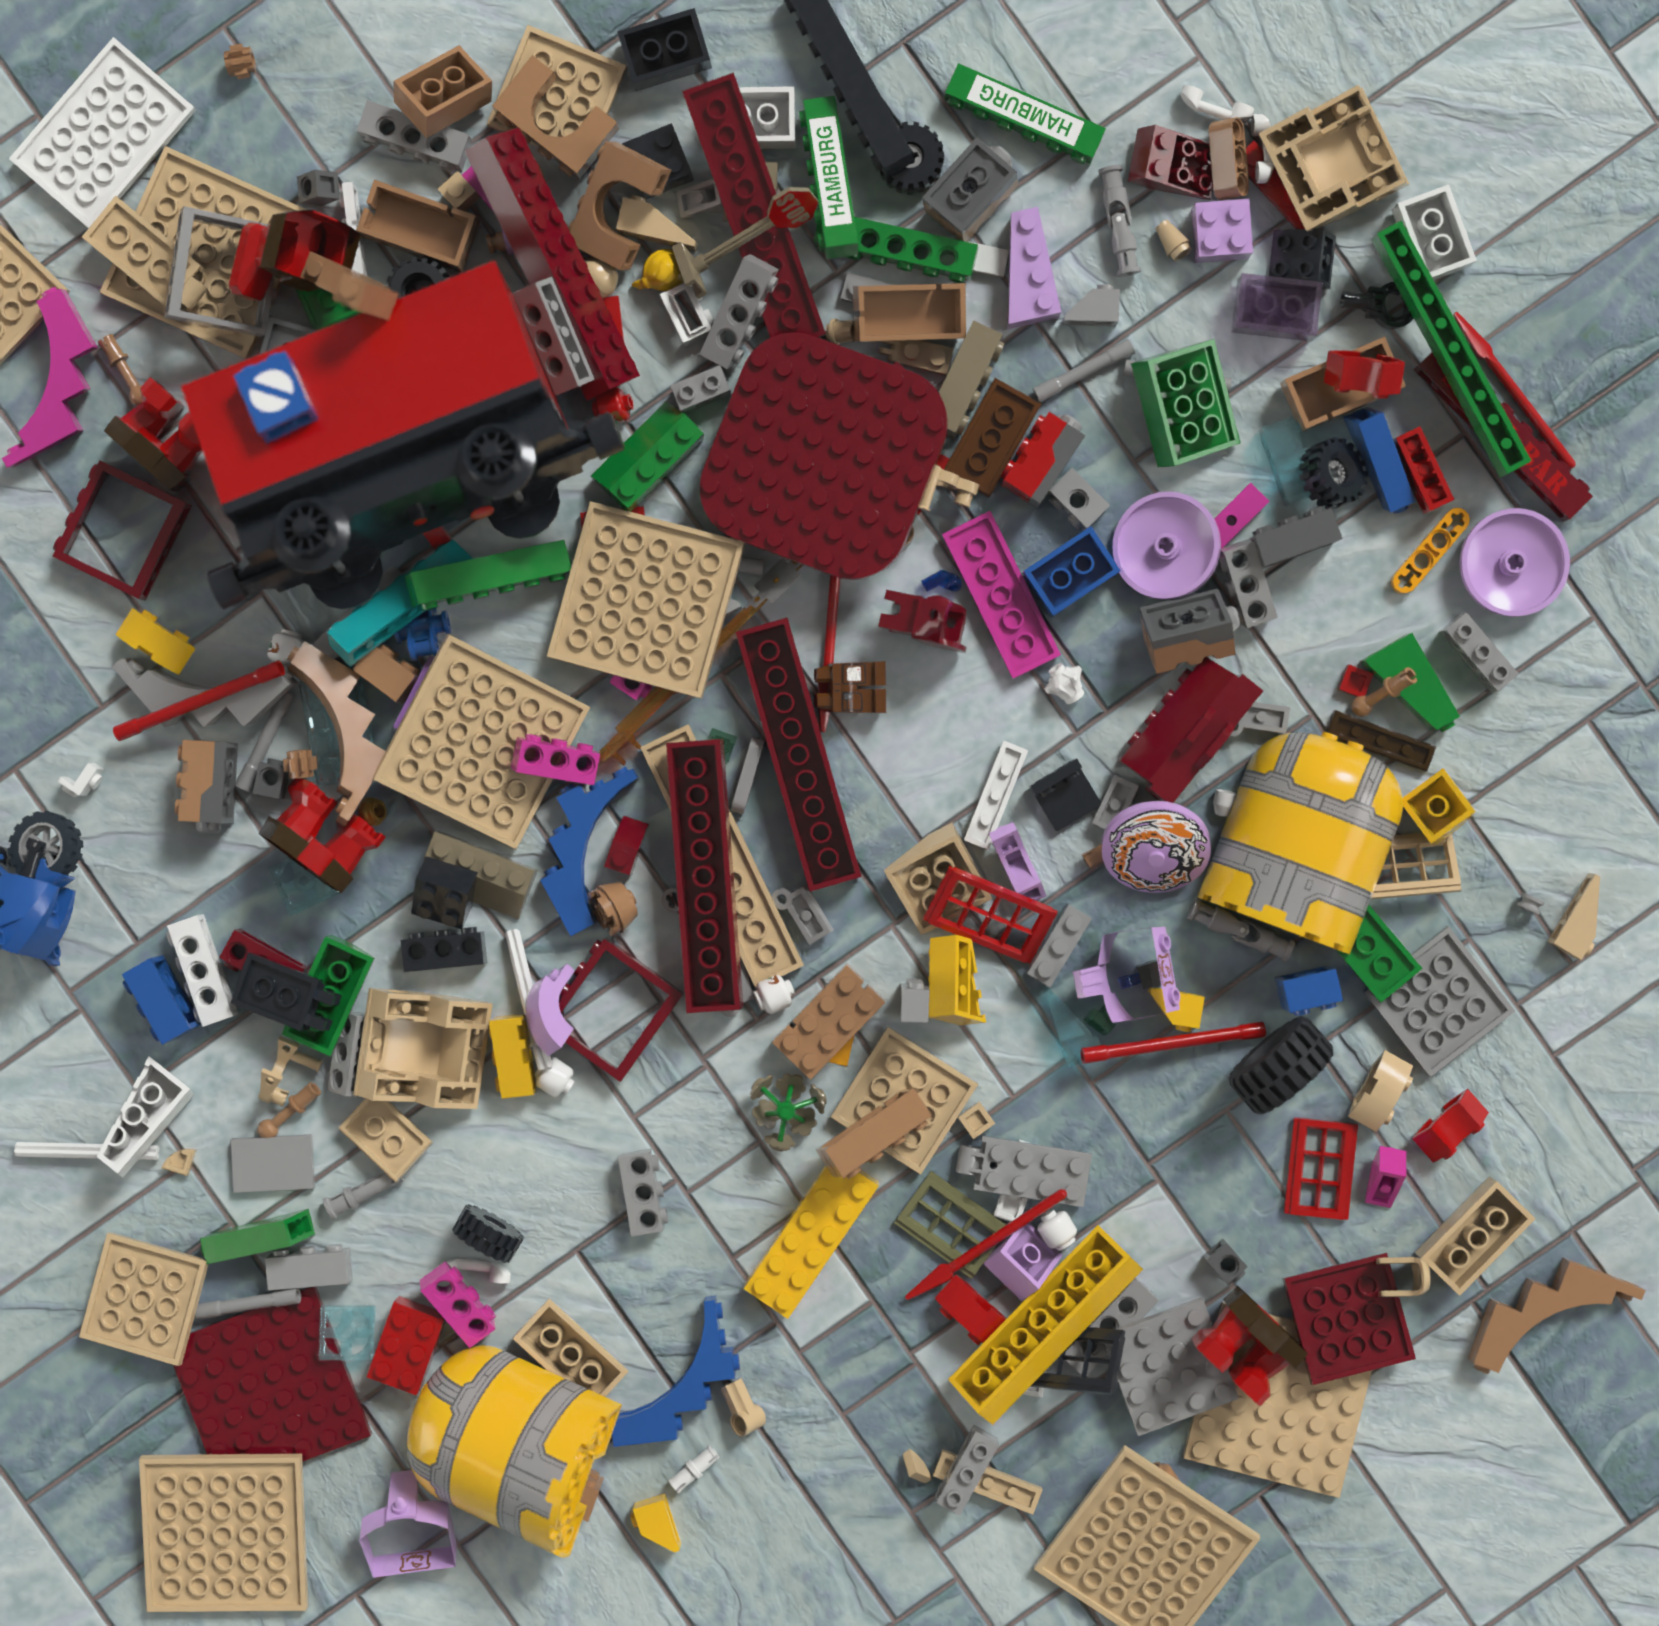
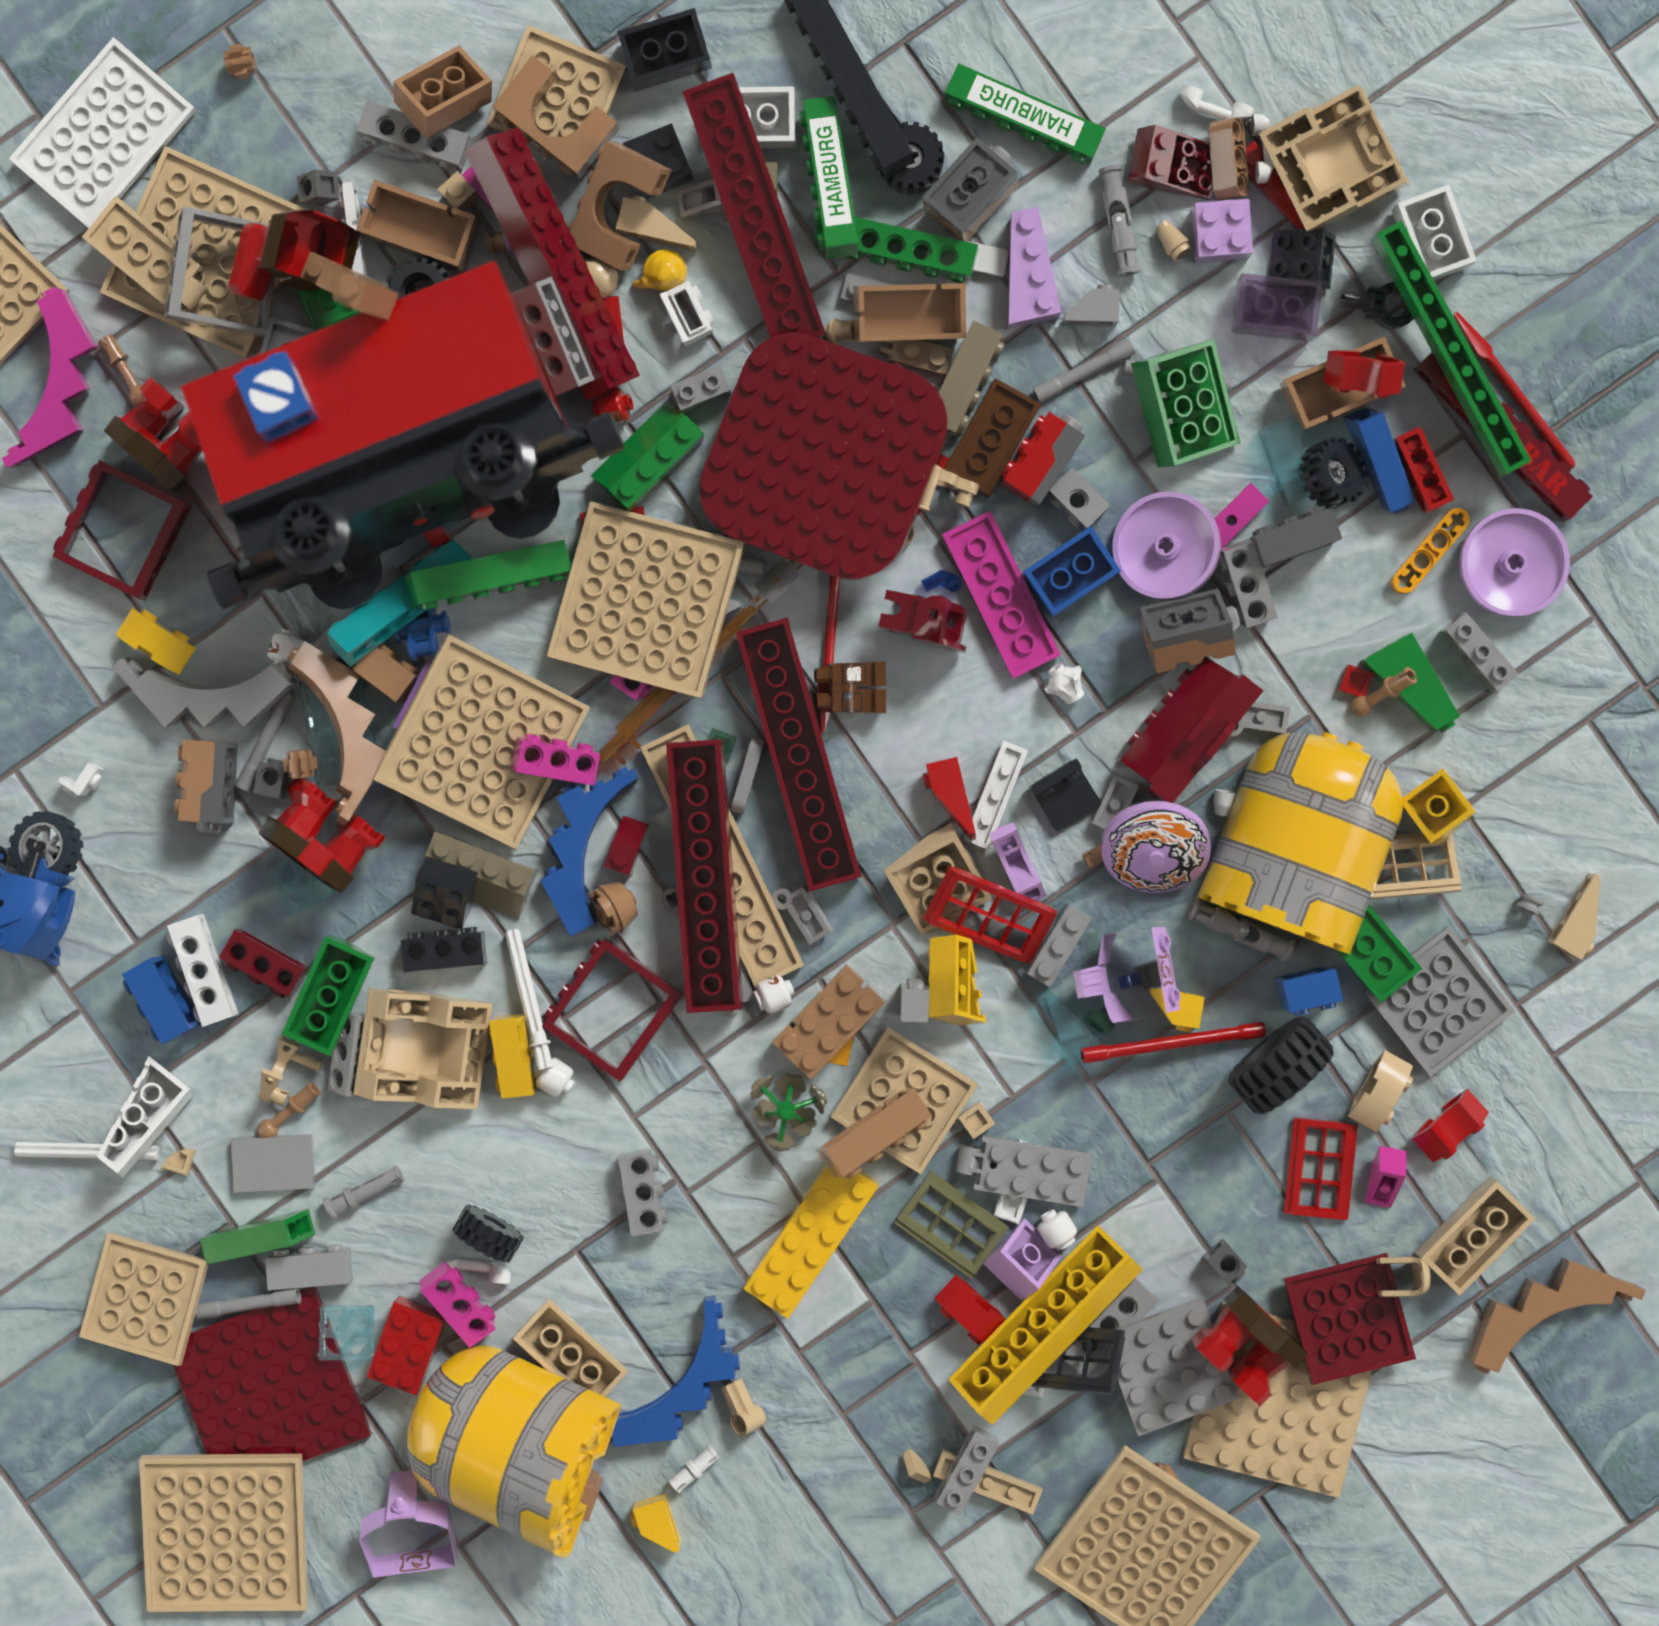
red piece [113,660,285,741] -> none
black tile [230,952,342,1031] -> none
tan tile [338,1098,433,1182] -> none
pearl gold piece [358,797,387,826] -> none
lavender arch [526,964,575,1056] -> none
dark tan piece [672,187,818,299] -> none
light grey brick [699,254,779,369] -> none
red piece [905,1189,1067,1300] -> none
dark brown tile [1326,710,1437,772] -> none
none -> red slope [922,757,976,841]

